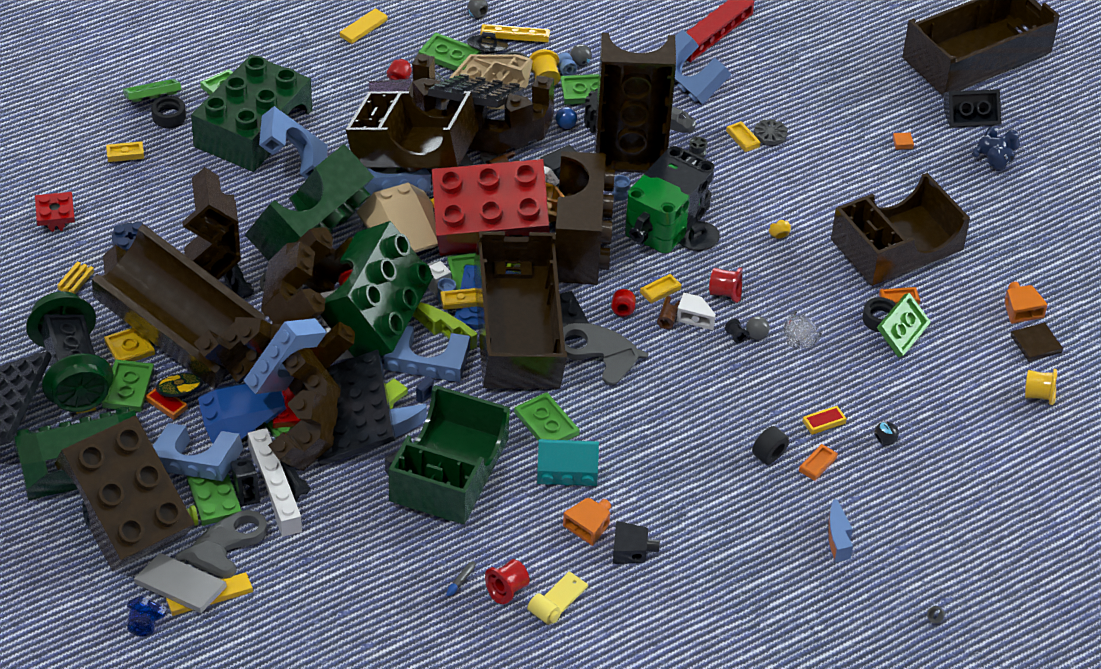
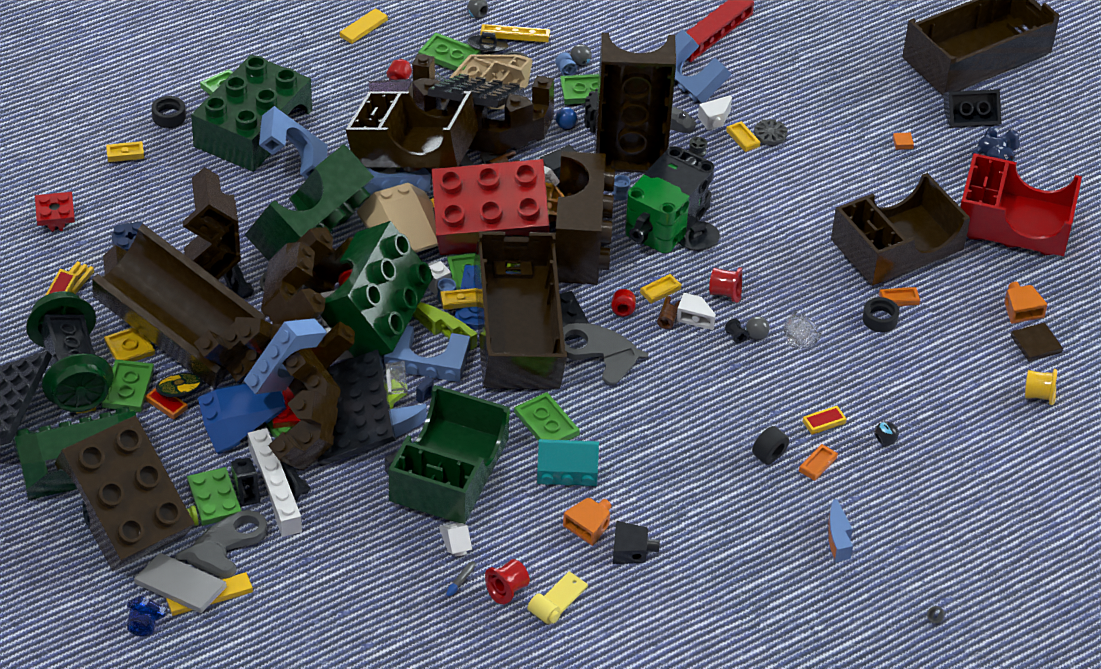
bright green plate [123,79,182,102] -> none
medium blue arch [153,423,244,481] -> none
yellow piece [529,49,561,86] -> none
yellow plate [768,220,791,239] -> none
plate [877,293,931,357] -> none
none -> tile [46,269,78,295]
none -> clear slope [385,361,408,395]
none -> white slope [439,523,472,556]
none -> white slope [698,95,732,130]
none -> red piece [960,153,1082,257]

